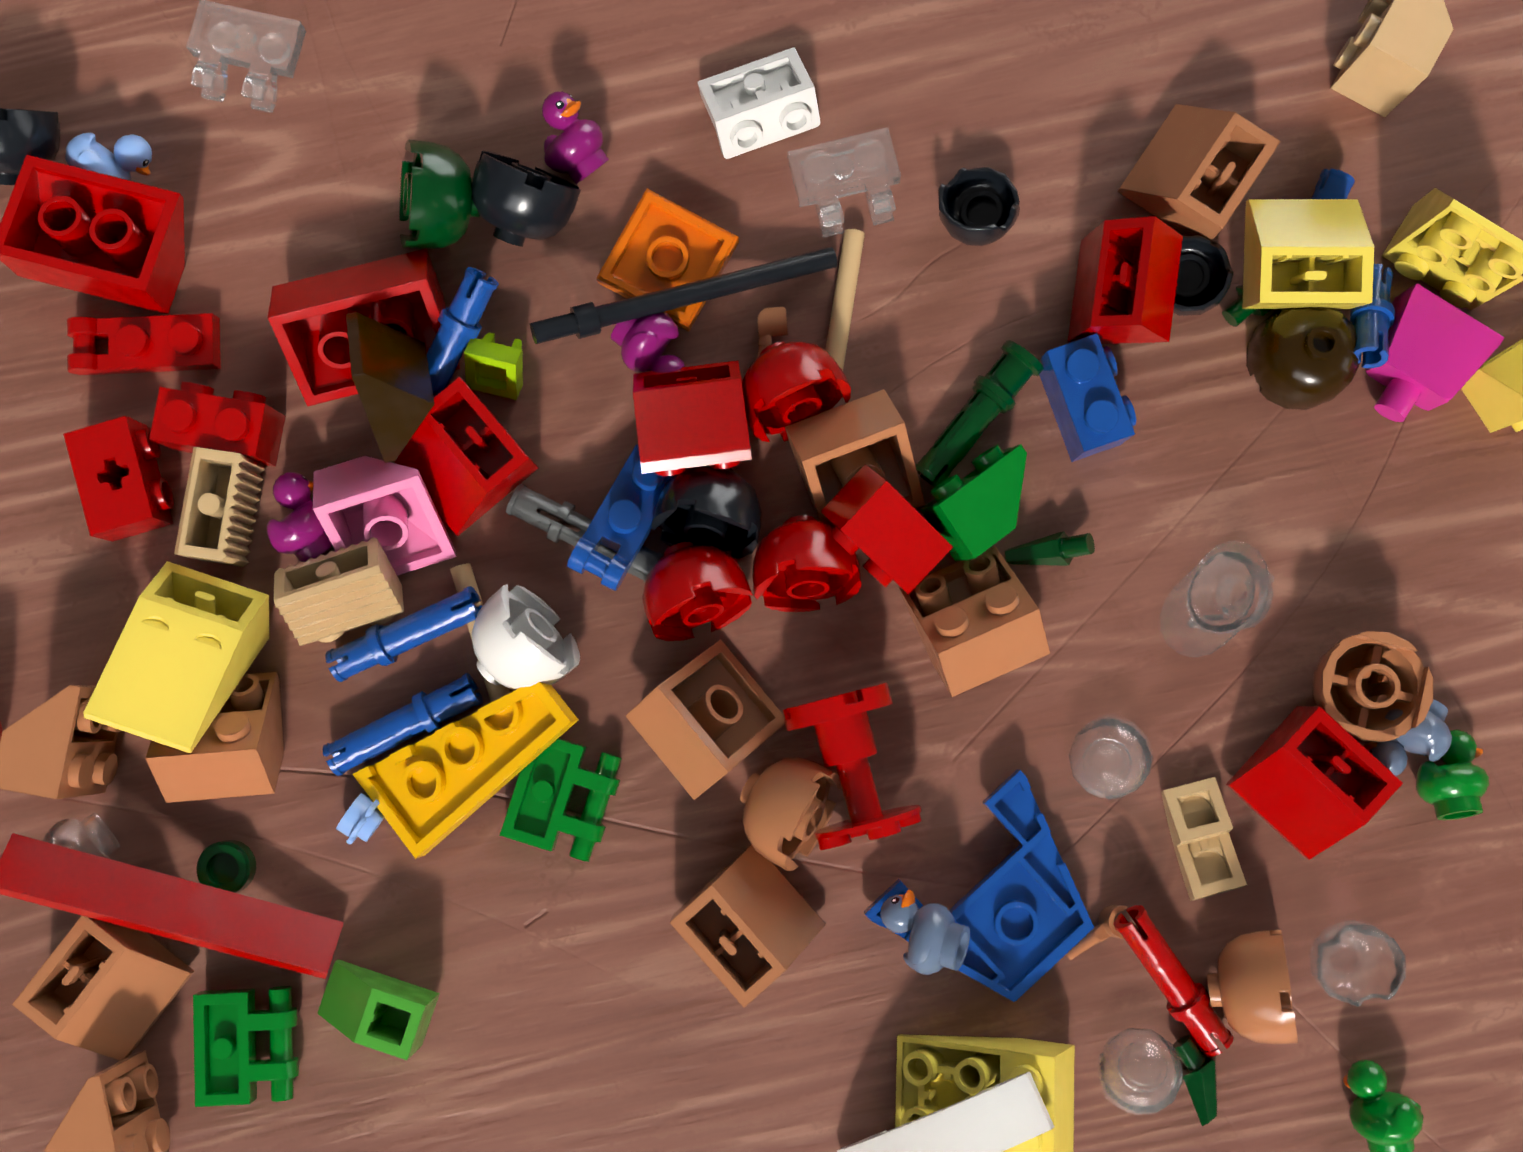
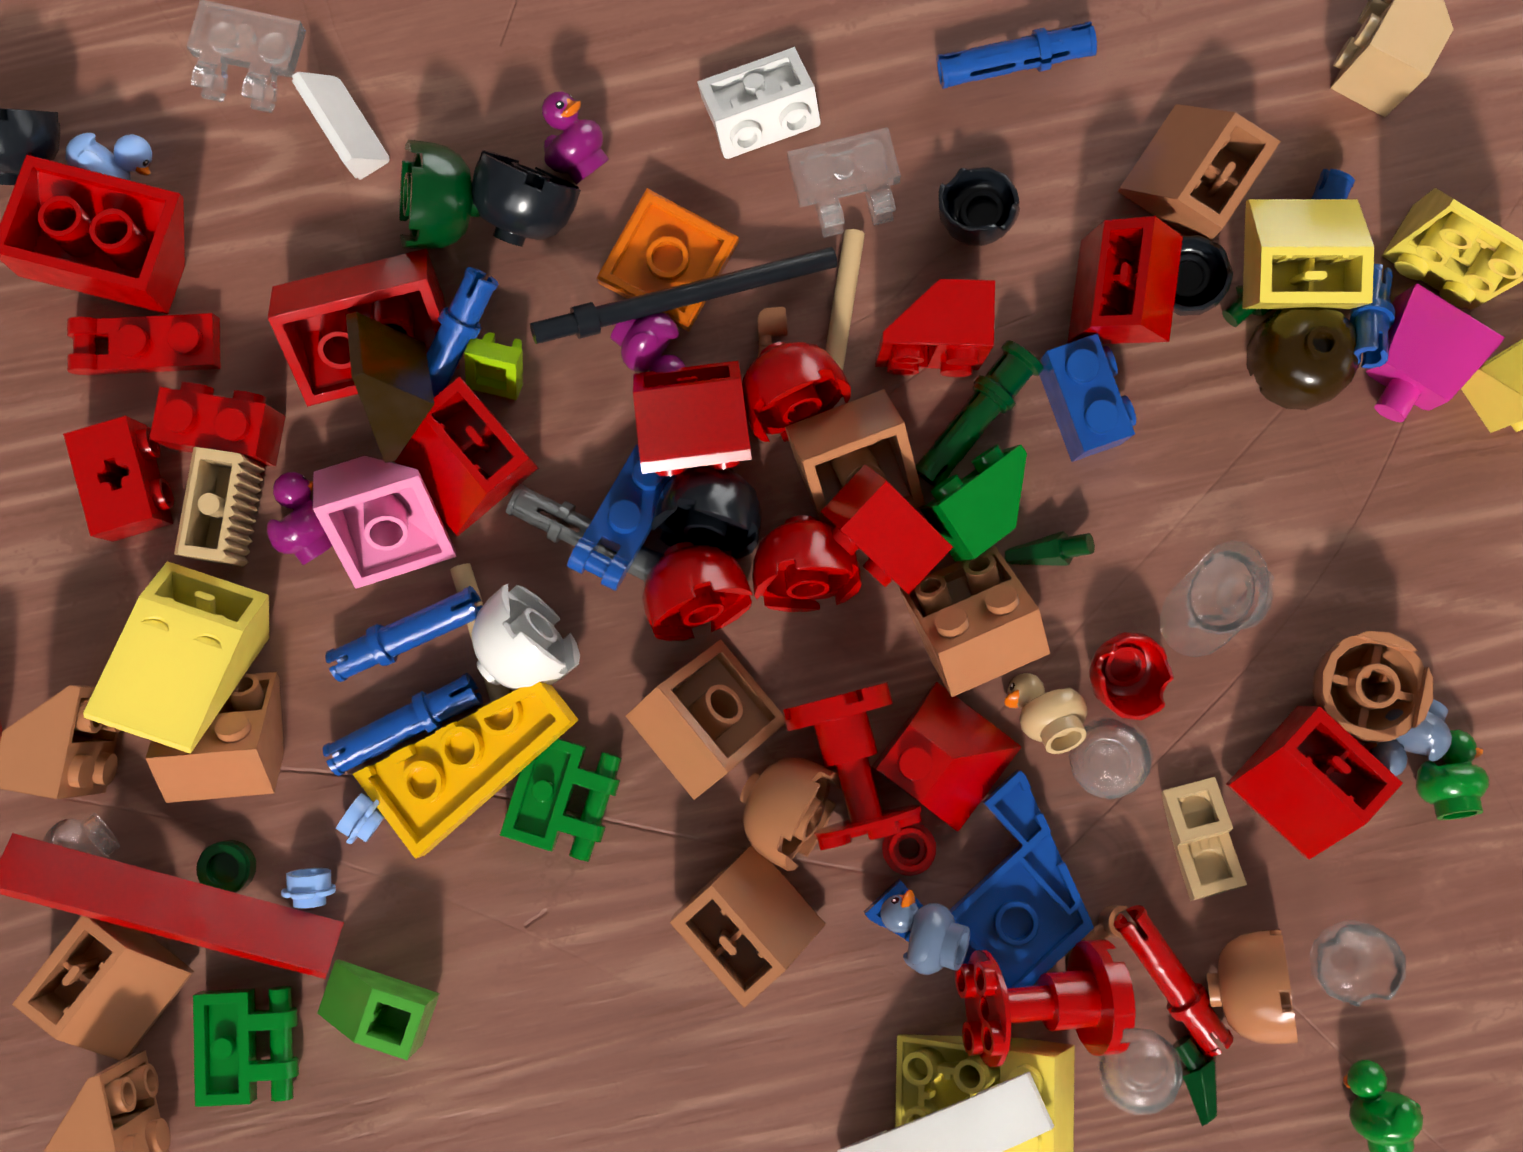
tan brick [273,537,404,646] -> none
none -> light blue plate [281,868,336,908]
none -> white slope [291,72,390,180]
none -> red slope [872,682,1022,832]
none -> red slope [875,279,995,377]
none -> red plate [882,823,936,876]
none -> blue pin [936,21,1097,89]
none -> red piece [955,939,1136,1067]
none -> tan animal [1004,673,1088,754]
none -> red hair [1089,632,1174,720]

